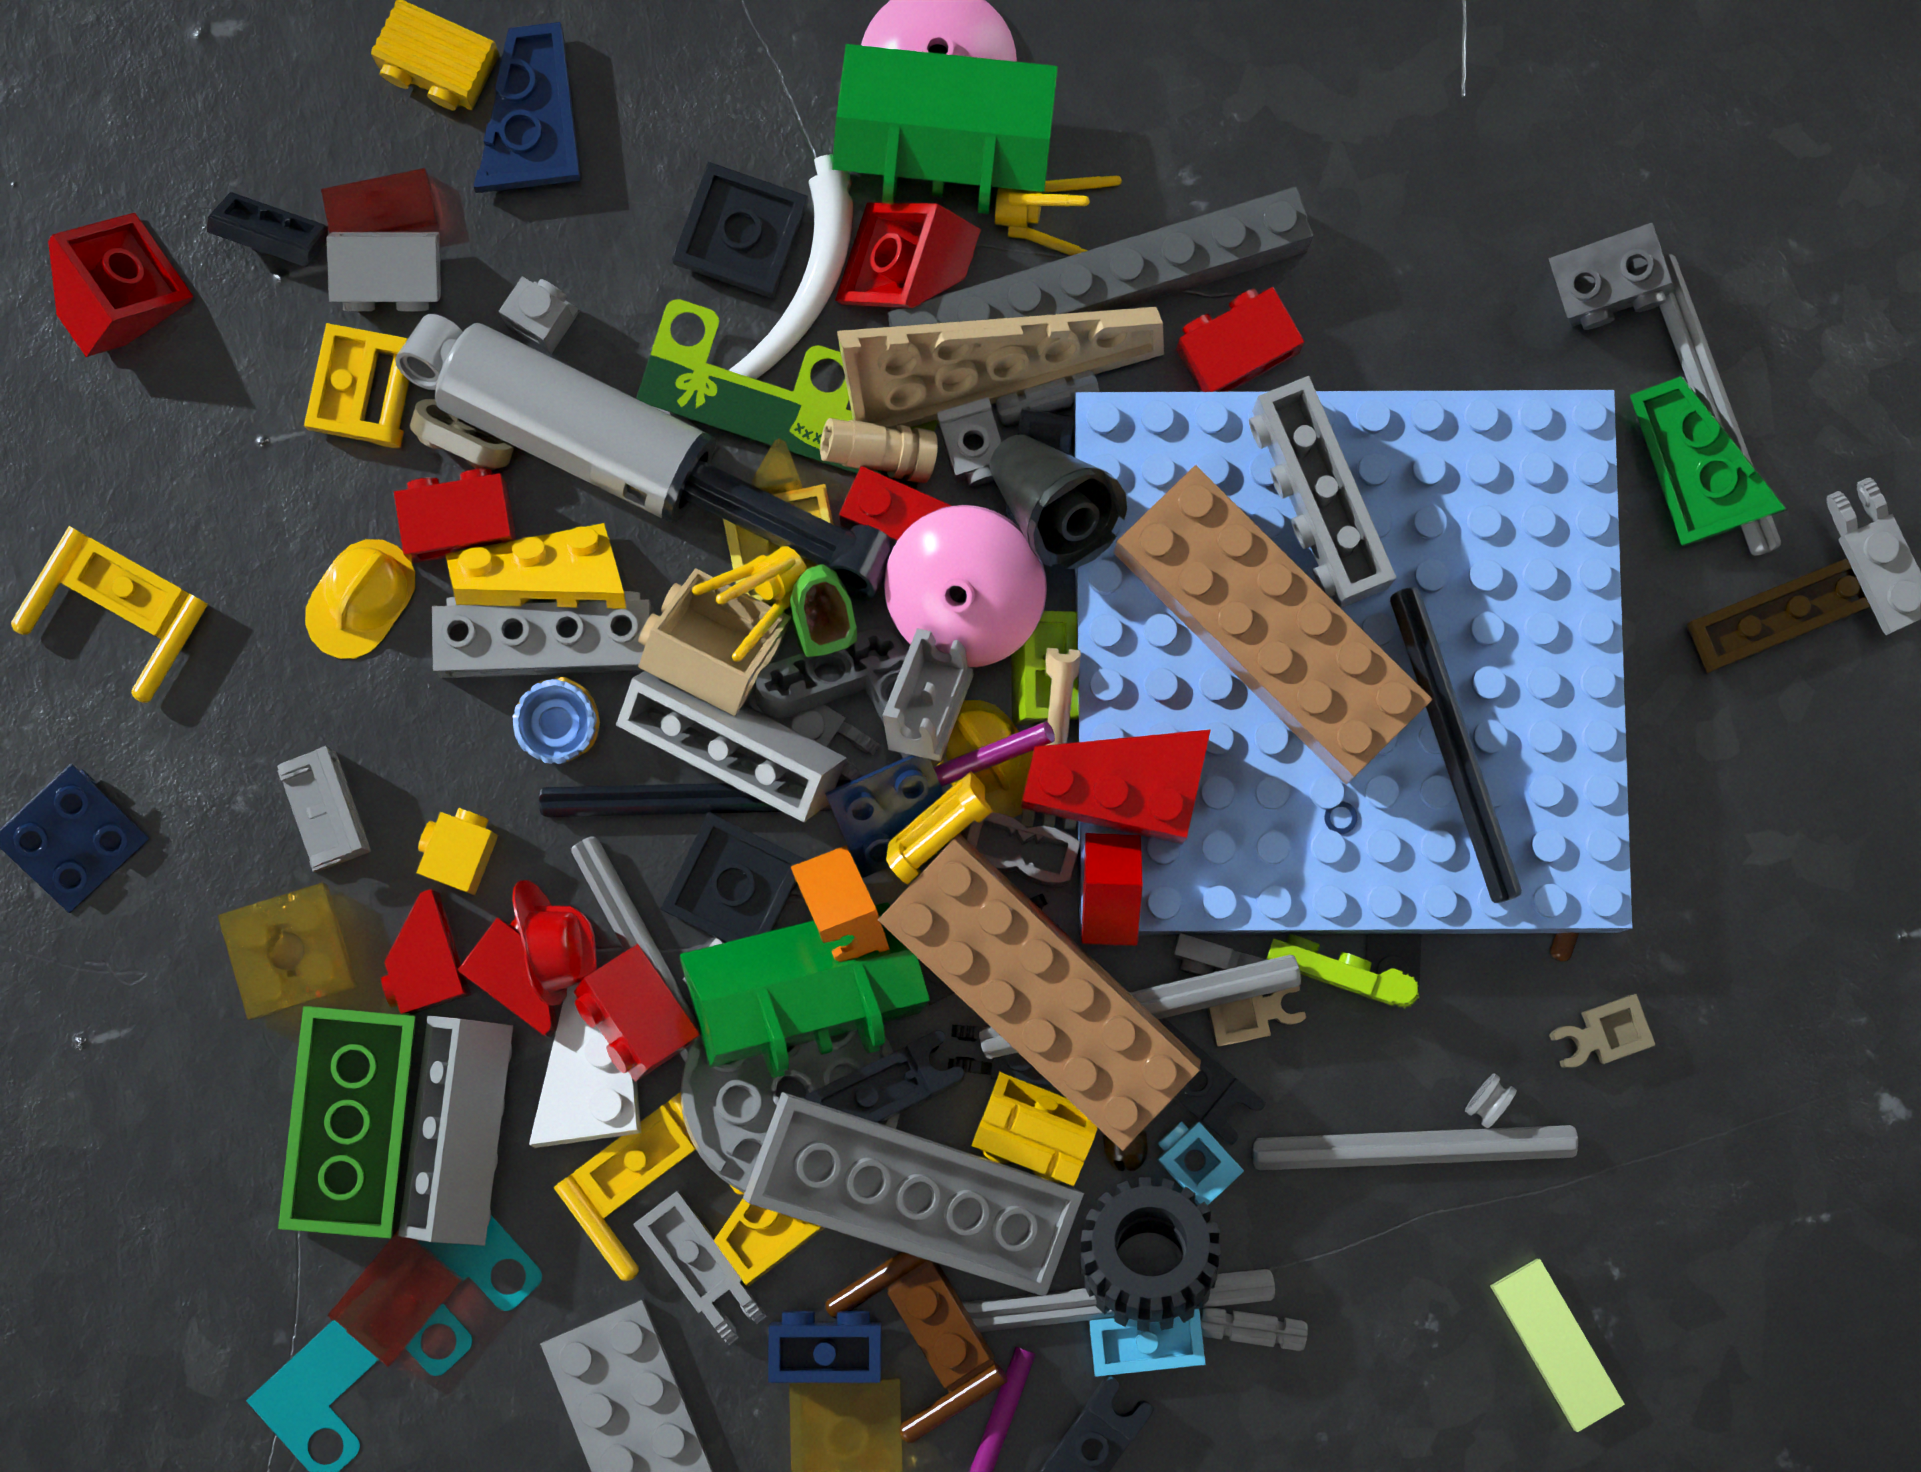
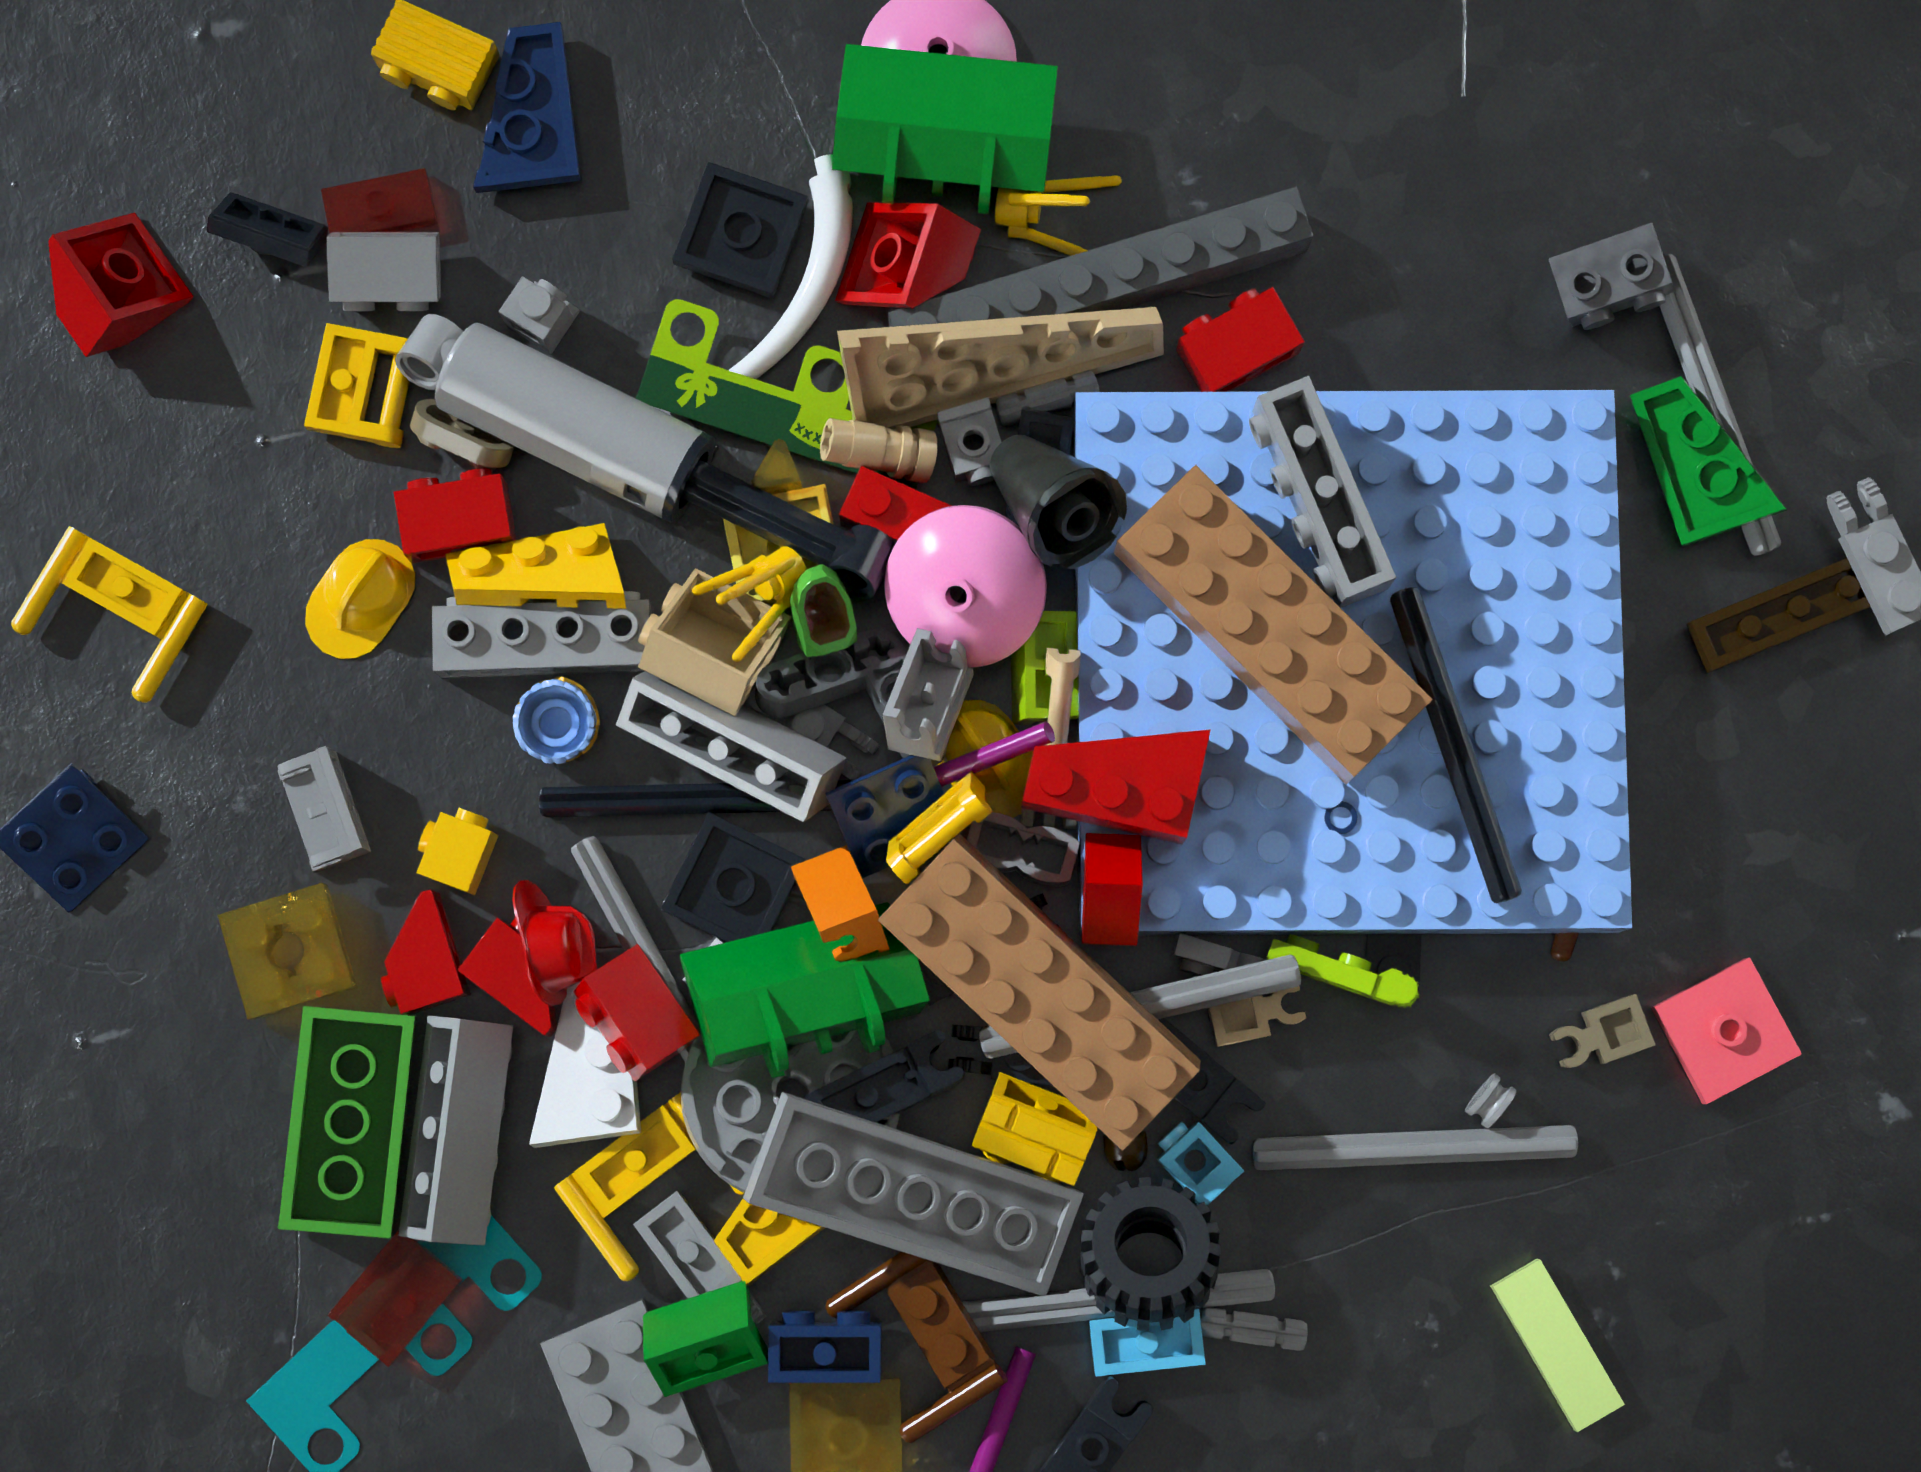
none -> green panel [643,1281,768,1397]
none -> coral plate [1651,957,1802,1104]

